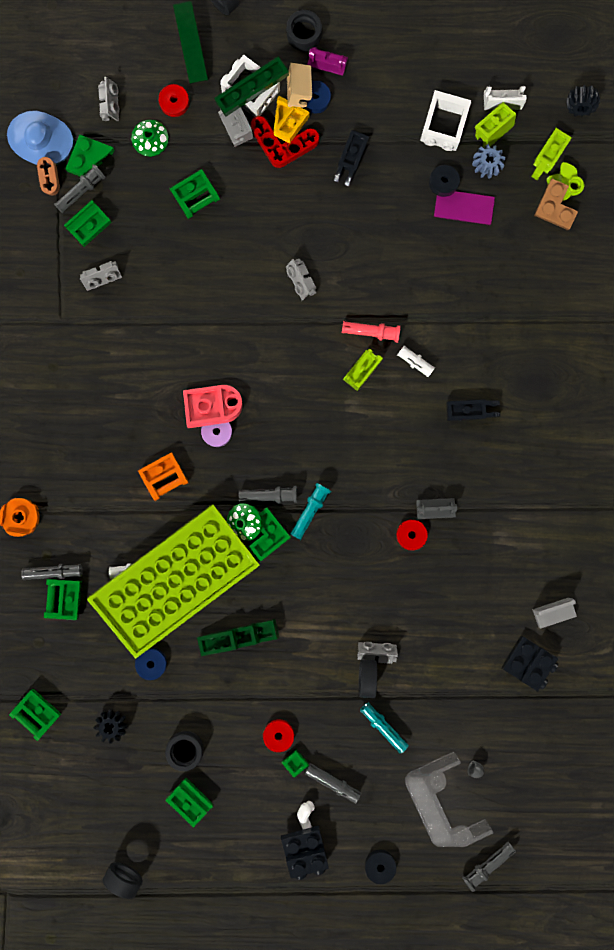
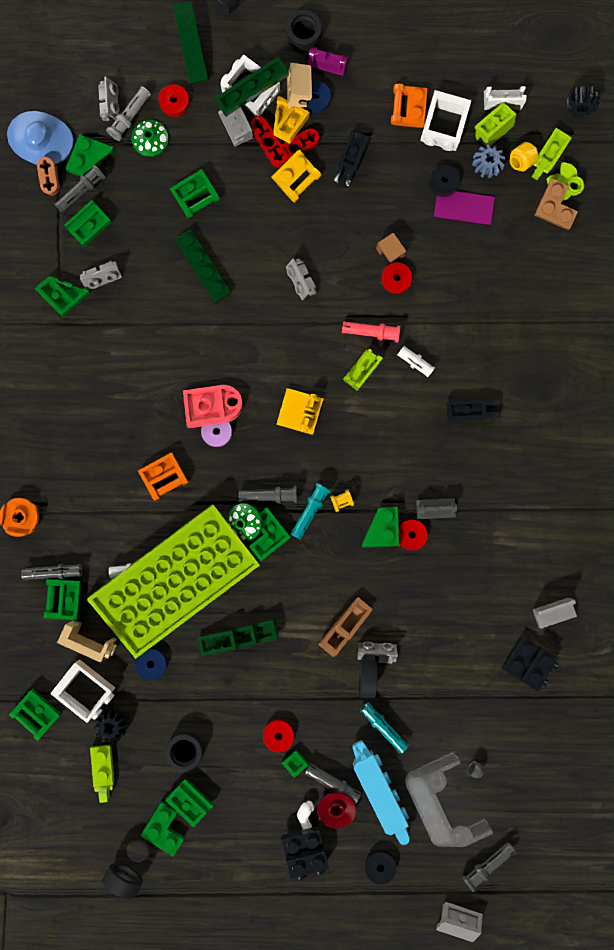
none -> green wing [35,276,90,317]
none -> white window [50,660,115,723]
none -> tan panel [57,620,117,662]
none -> lime hinge [90,744,114,803]
none -> light grey pin [106,86,151,141]
none -> green plate [141,800,185,857]
none -> dark green plate [175,229,231,304]
none -> yellow plate [271,150,321,202]
none -> yellow hinge [276,388,323,435]
none -> dark red dish [317,792,356,829]
none -> medium nougat slope [318,597,373,657]
none -> yellow bush [330,490,354,512]
none -> medium azure hinge [352,740,410,845]
none -> green wing [362,507,400,548]
none -> medium nougat panel [376,233,406,262]
none -> red piece [381,262,412,294]
none -> orange plate [391,84,427,128]
none -> light grey panel [436,902,482,942]
none -> yellow head [510,142,538,171]

